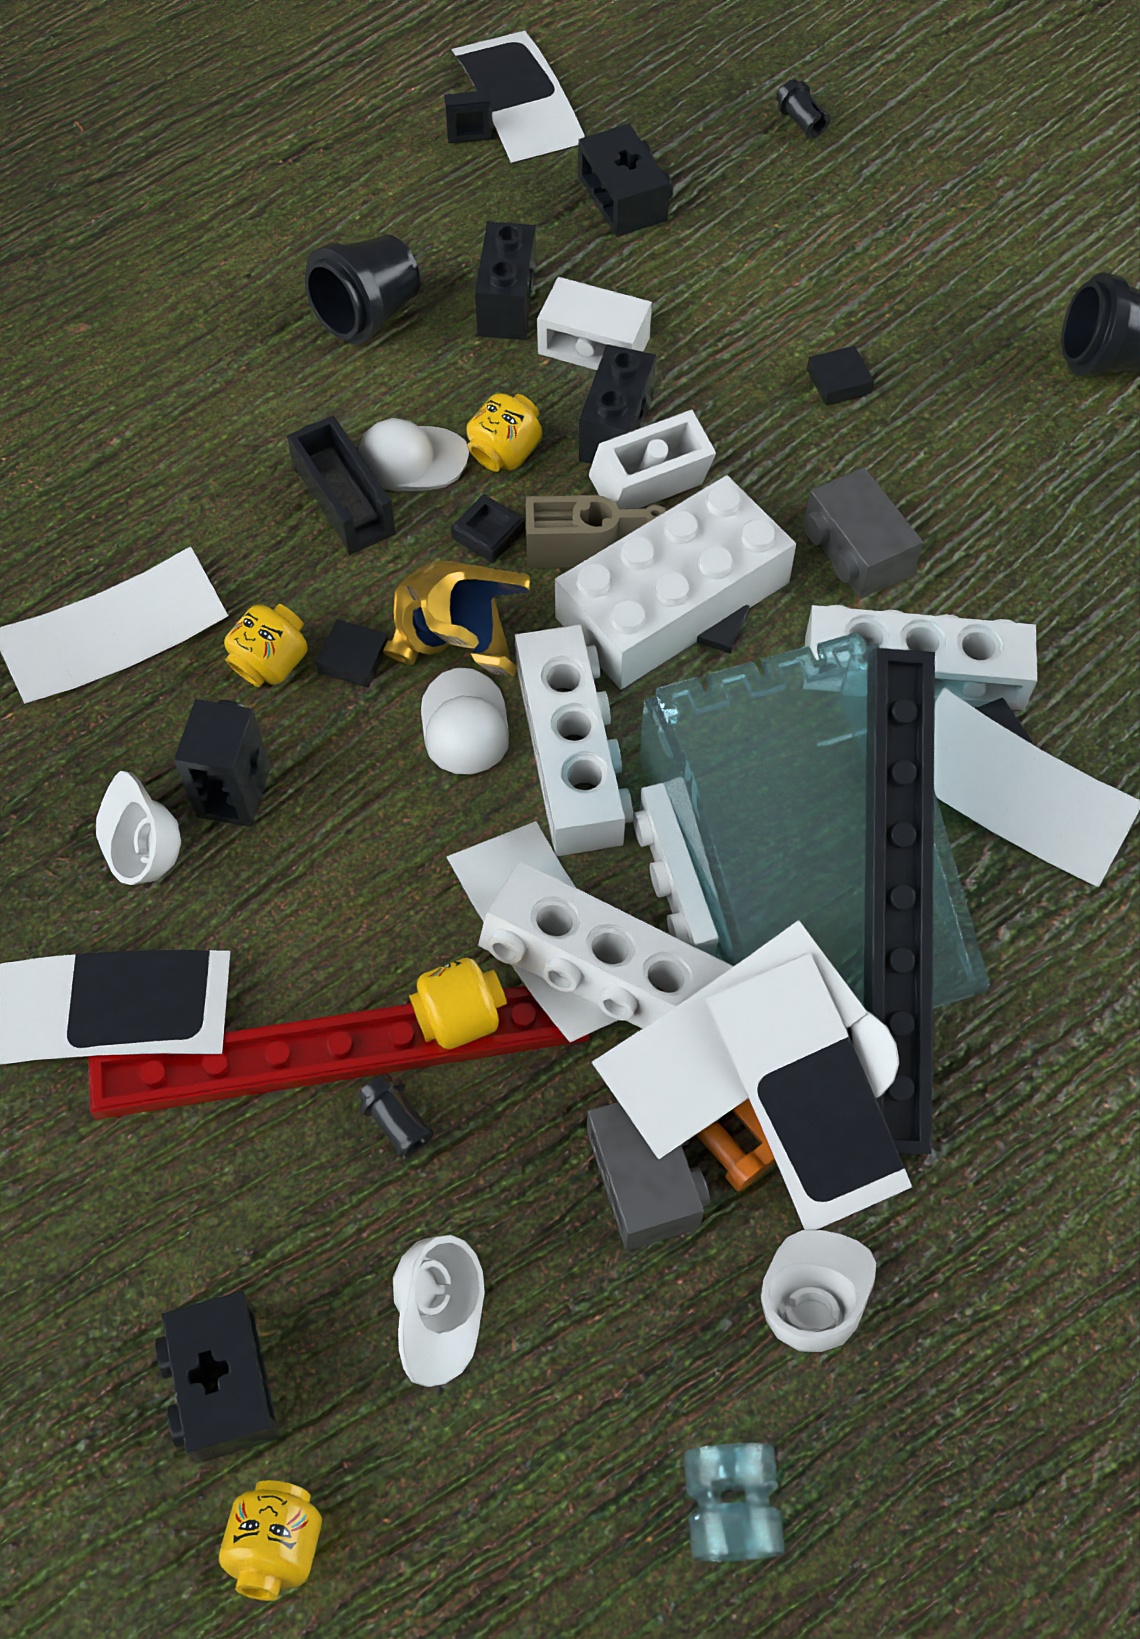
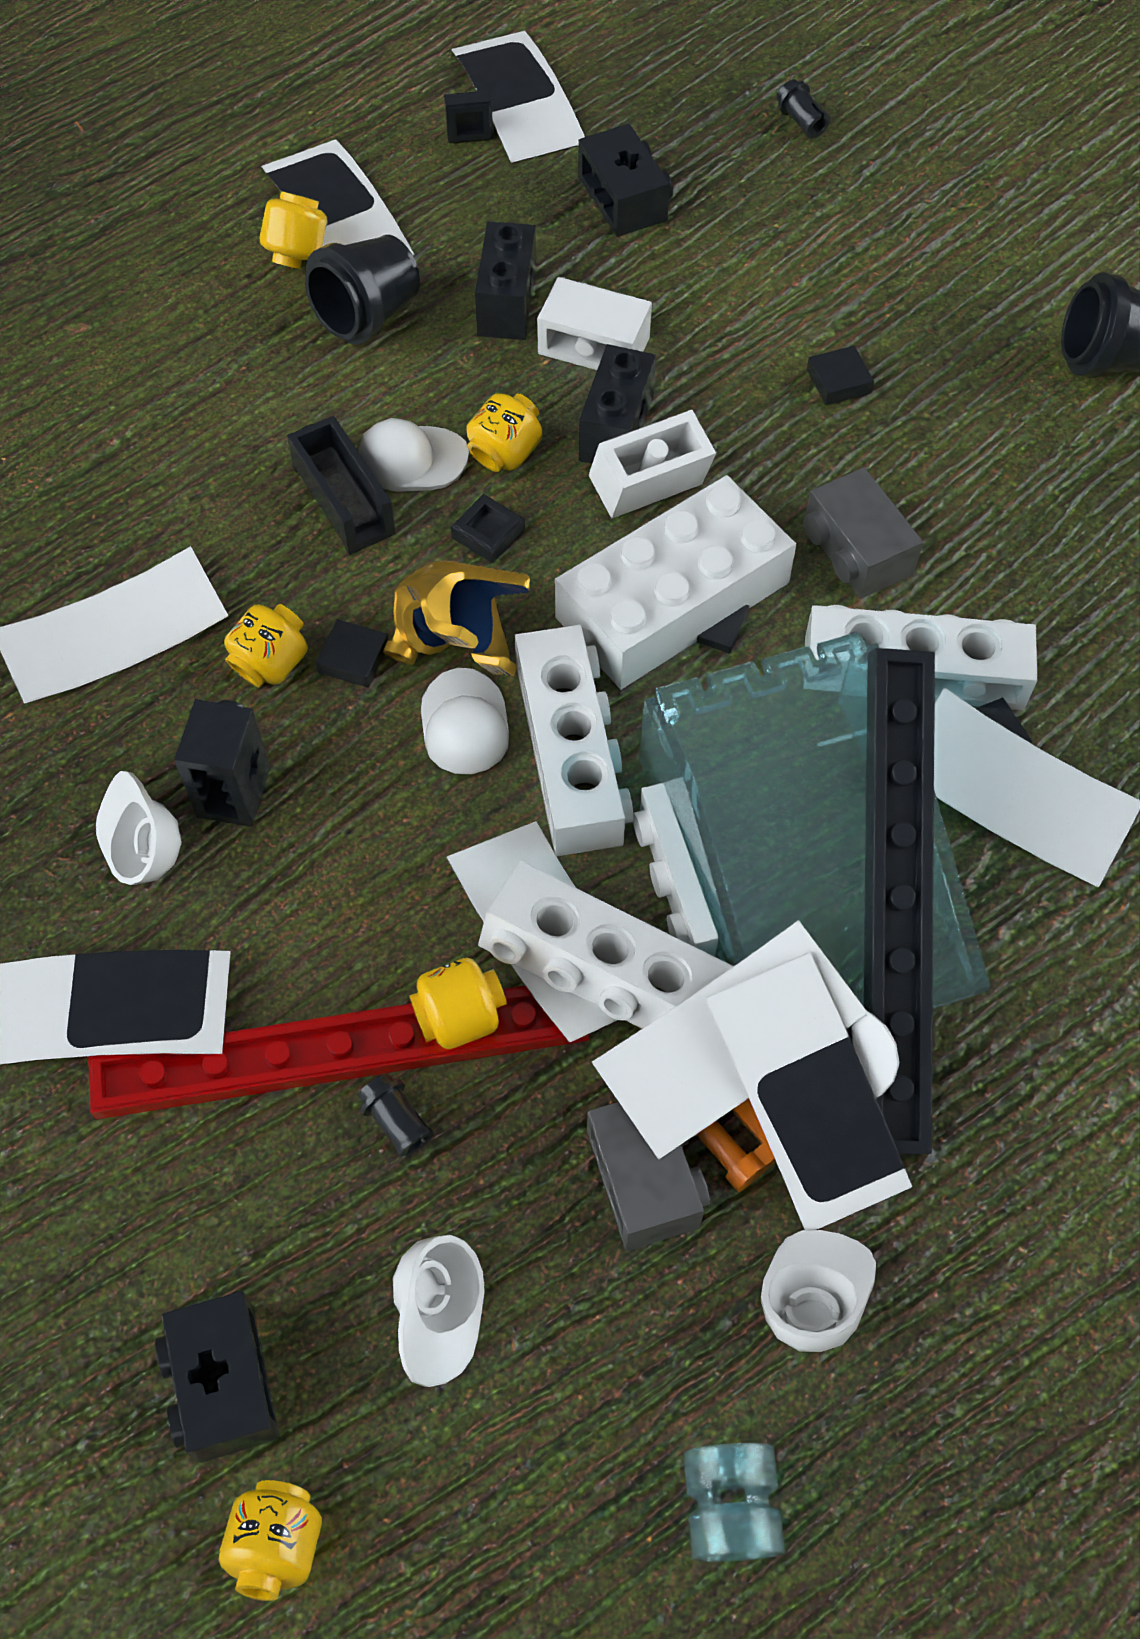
dark tan piece [526,495,666,568] -> none
none -> yellow head [260,191,327,269]
none -> sticker [261,139,415,255]

